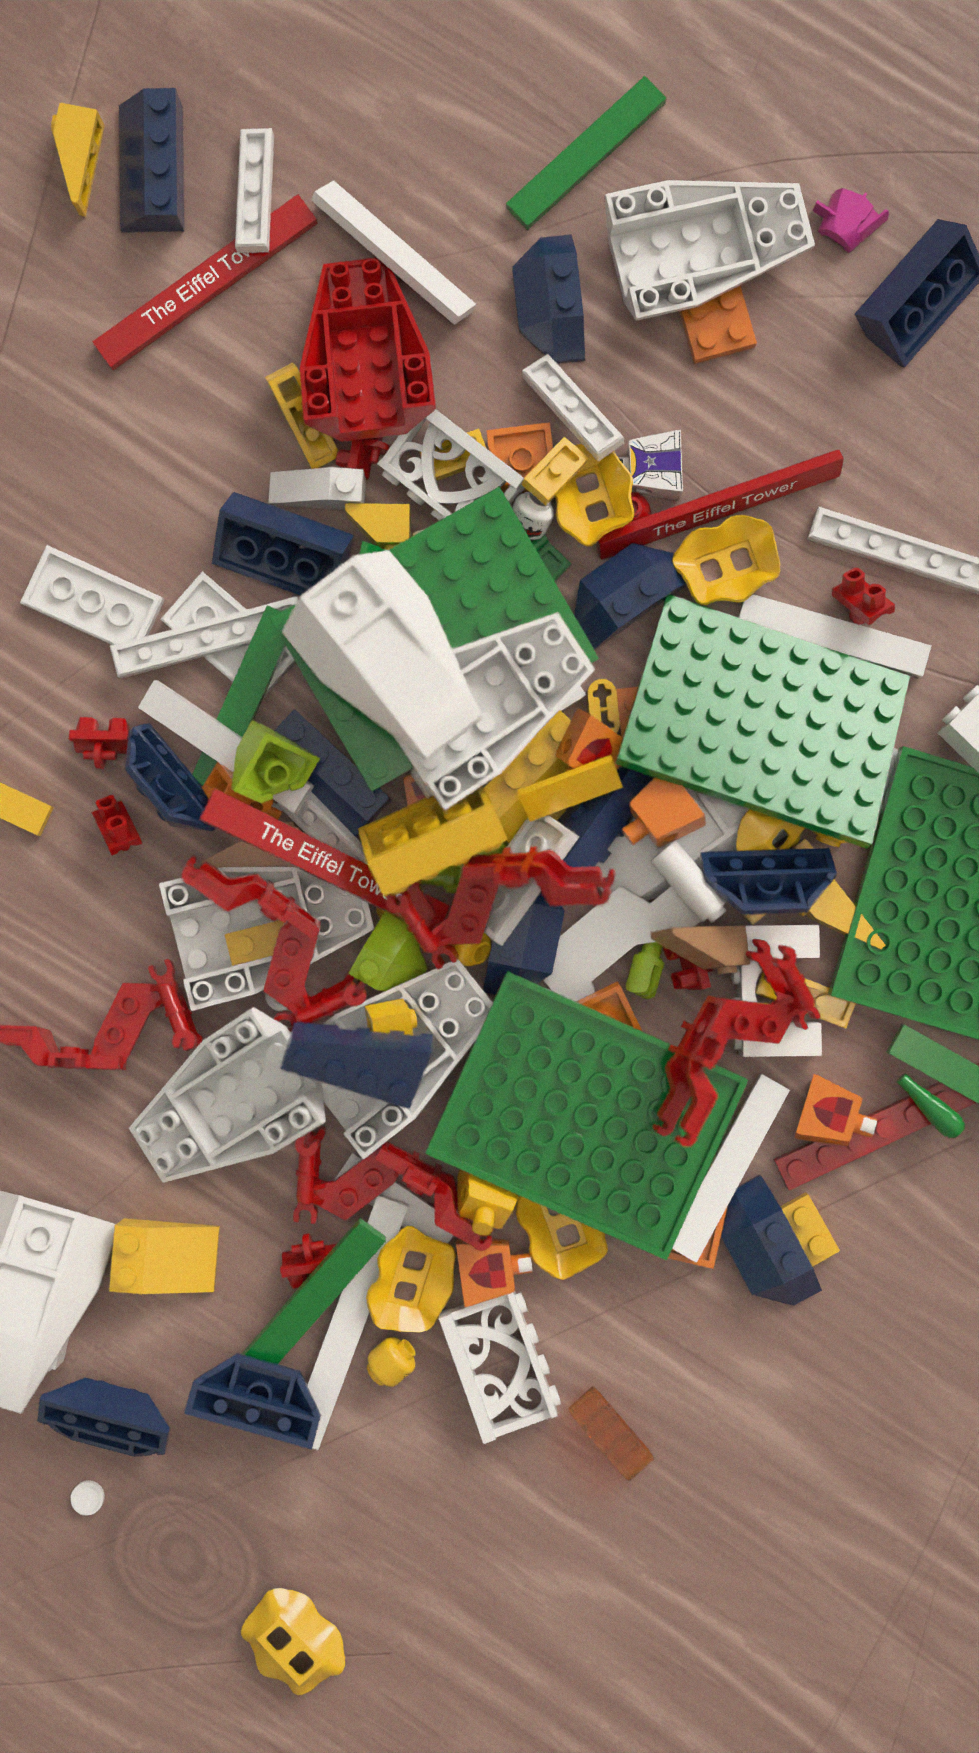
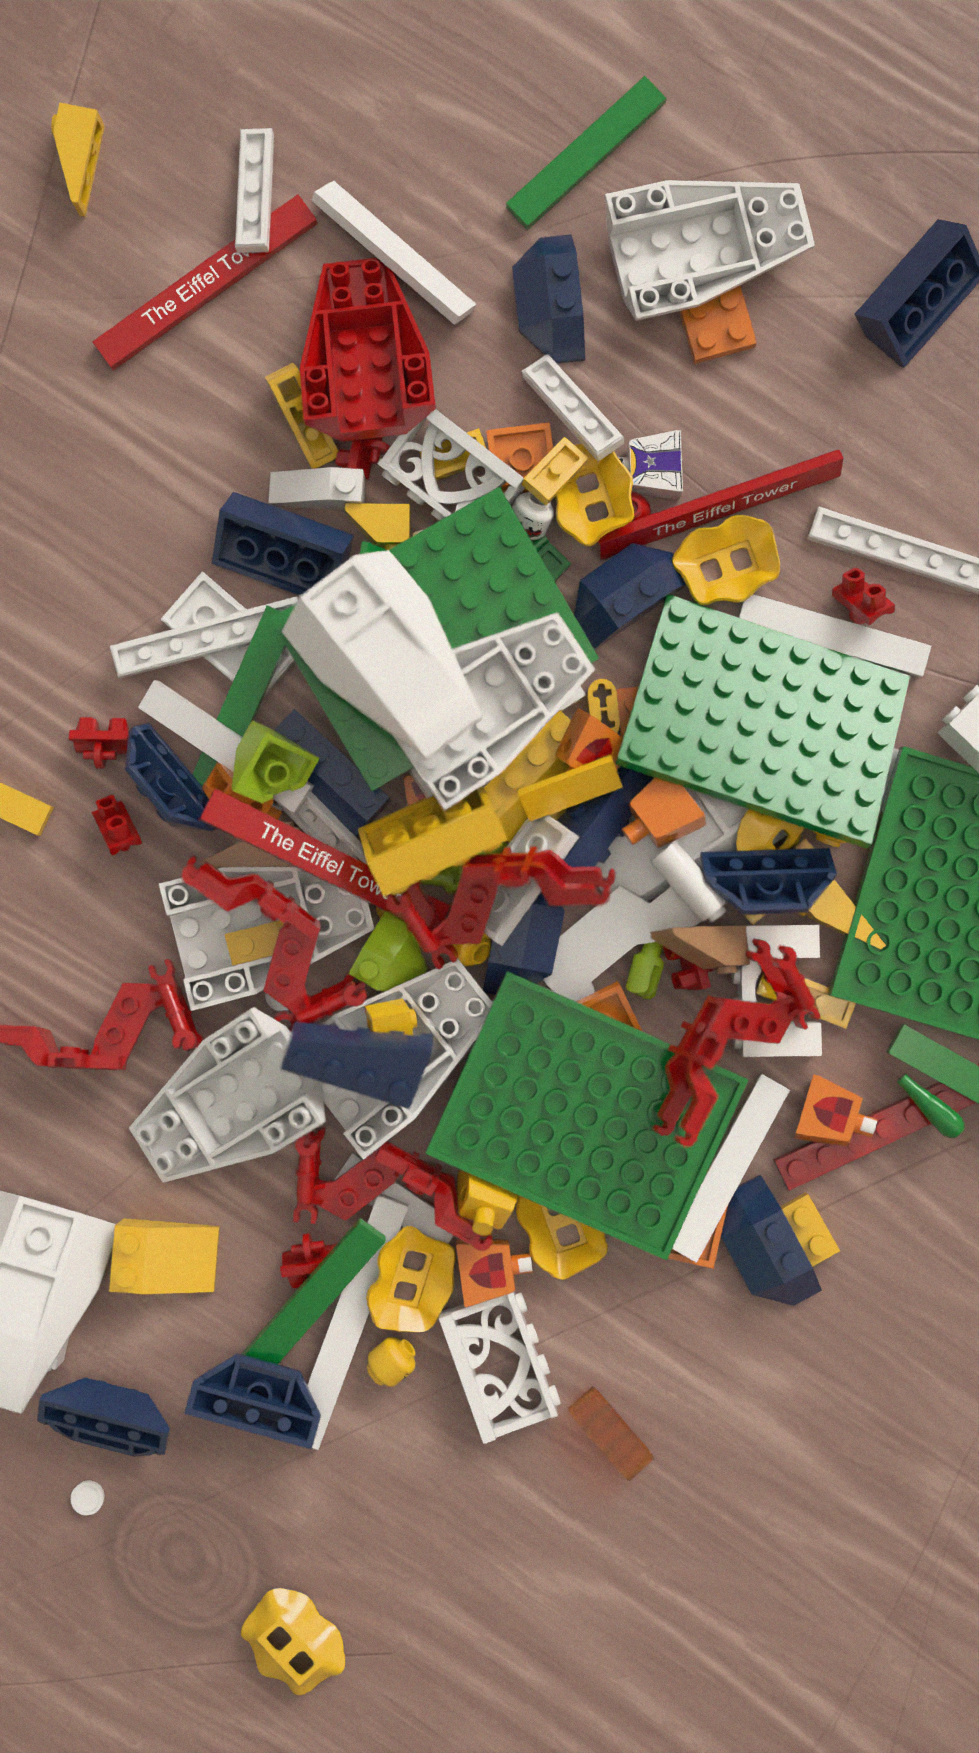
white tile [20,545,165,645] -> none
dark blue slope [119,88,184,233] -> none
dark pink piece [813,188,889,253] -> none

